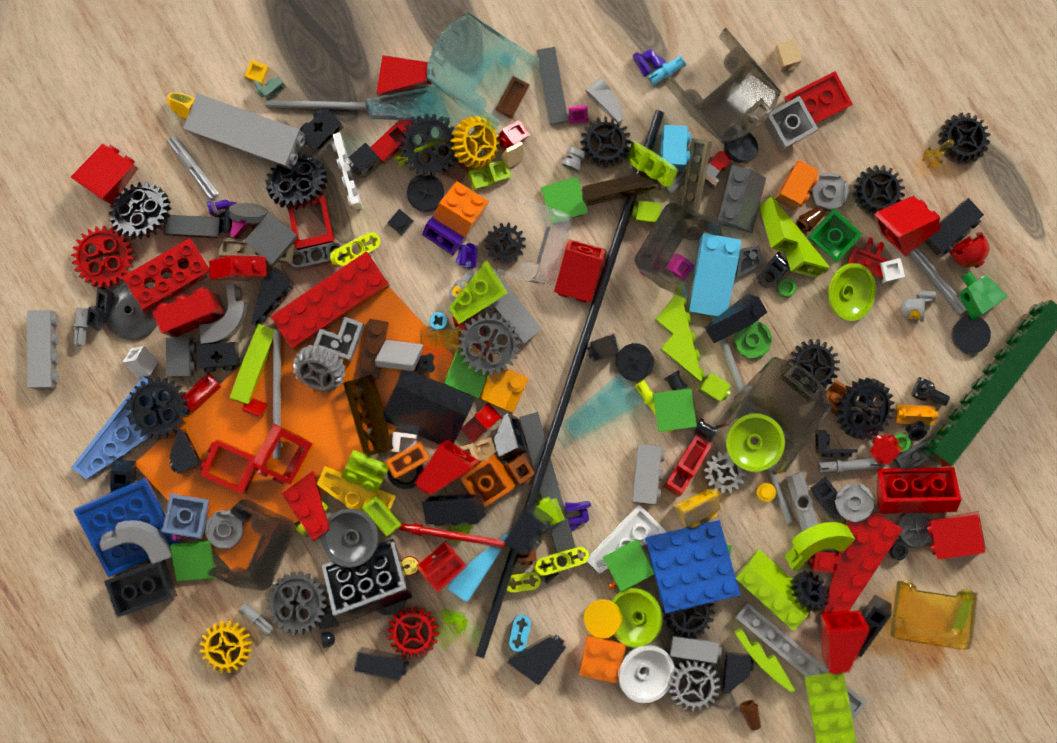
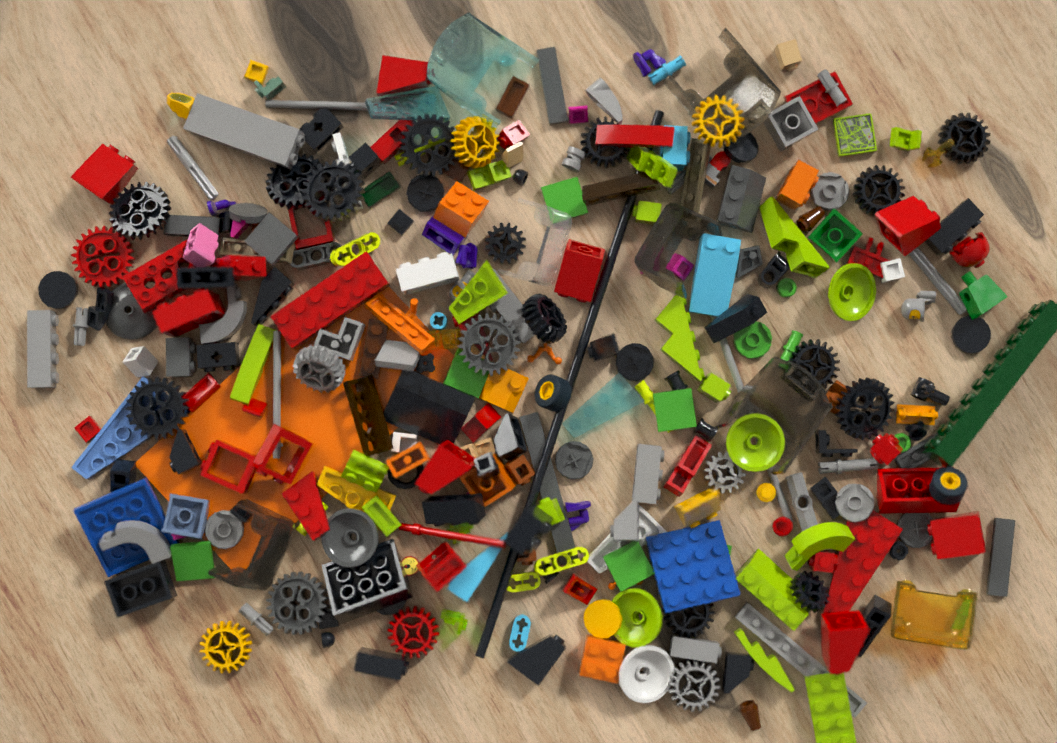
none -> black tile [38,271,78,309]
none -> red tile [74,416,101,443]
none -> black slope [177,267,234,288]
none -> bright pink brick [183,223,219,268]
none -> black gear [302,160,366,223]
none -> dark green tile [361,171,401,208]
none -> orange plate [365,292,435,355]
none -> white brick [396,252,460,295]
none -> black slope [473,452,501,480]
none -> black hinge [513,169,529,186]
none -> black gear [521,293,567,344]
none -> orange piece [527,342,562,365]
none -> black wheel [535,374,572,412]
none -> dark grey tile [555,441,593,479]
none -> red slope [562,573,598,605]
none -> red slope [595,125,674,148]
none -> light grey slope [610,501,639,542]
none -> yellow gear [692,95,745,148]
none -> red tile [773,516,793,537]
none -> bright green pin [777,330,803,370]
none -> light grey axle [817,69,847,106]
none -> tile [833,113,877,157]
none -> lime bracket [889,127,922,151]
none -> black wheel [929,467,968,505]
none -> dark grey tile [986,518,1015,597]

